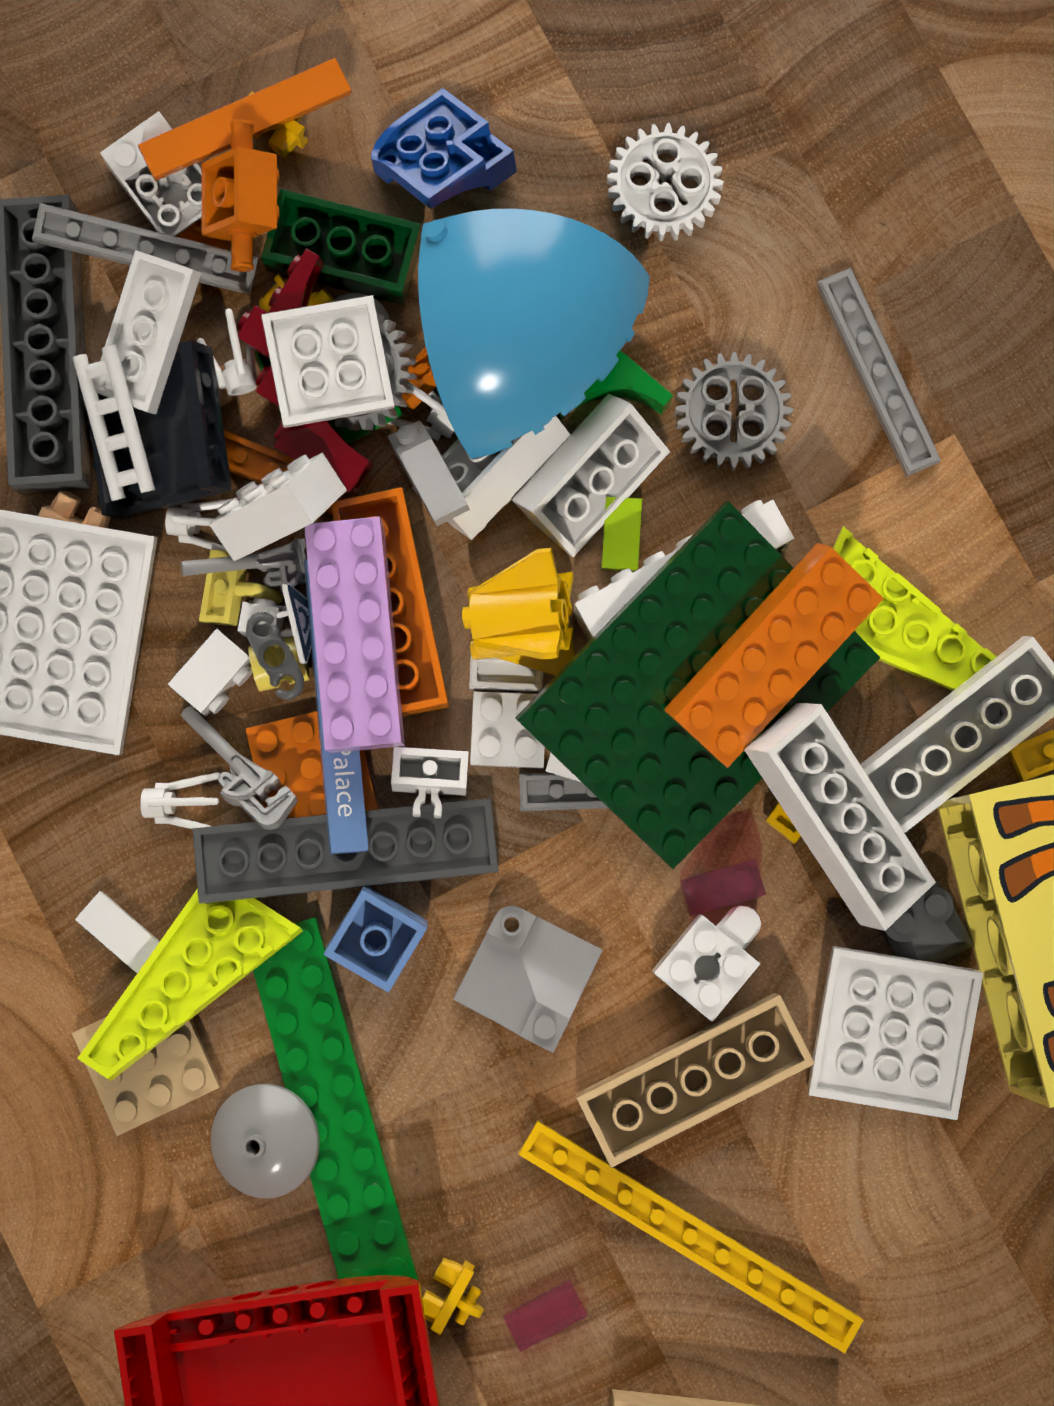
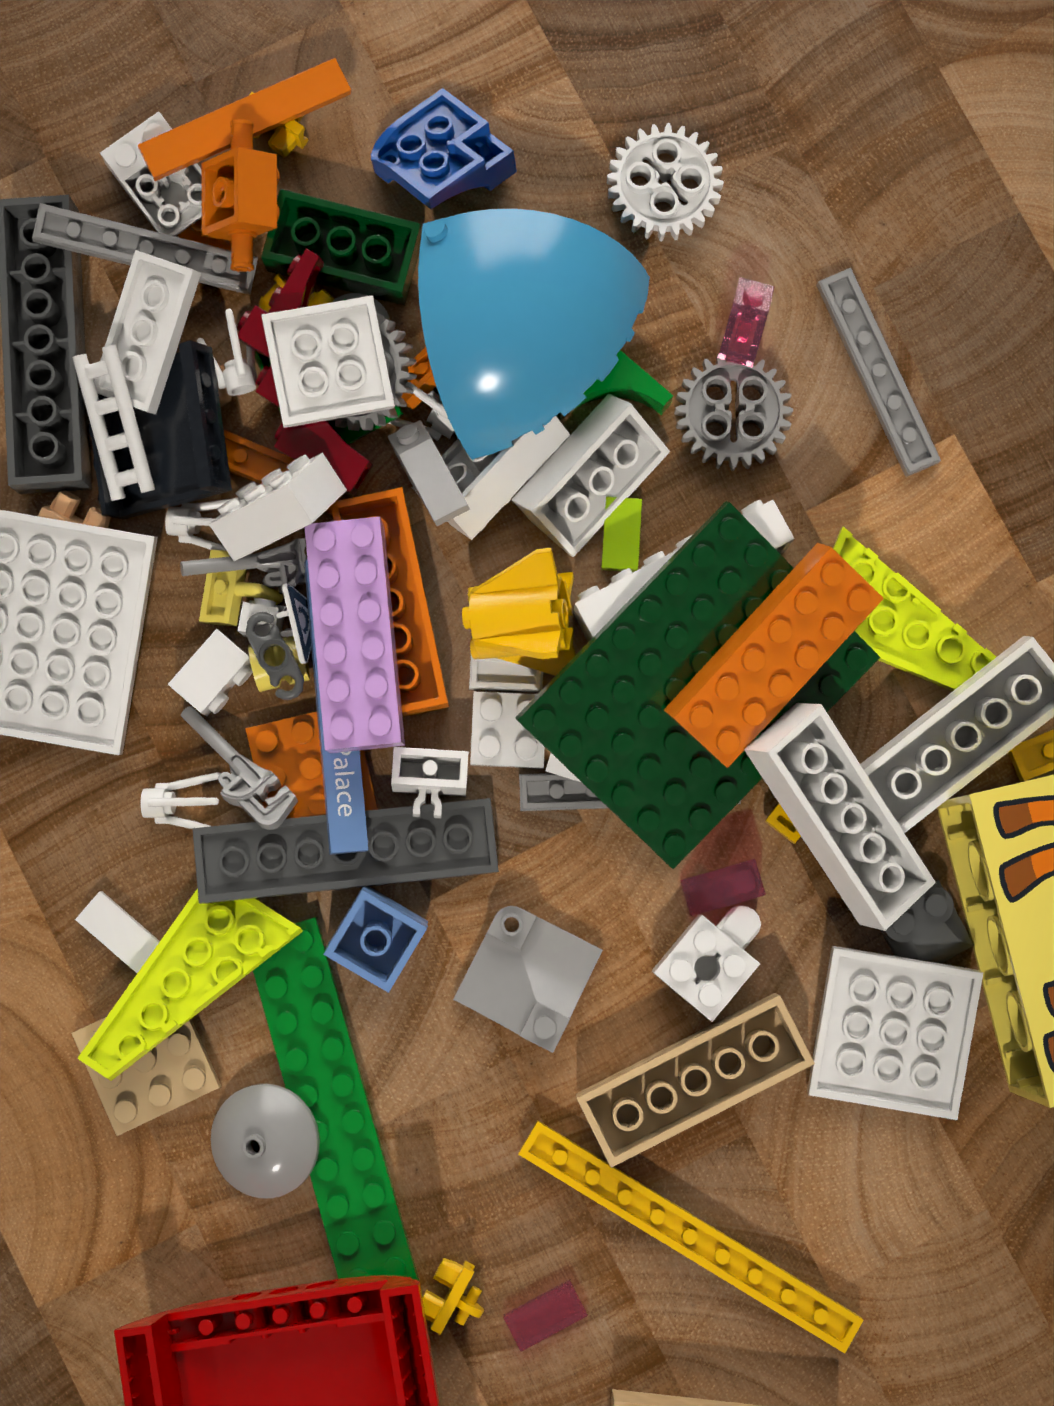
none -> clear pink slope [718,277,775,368]

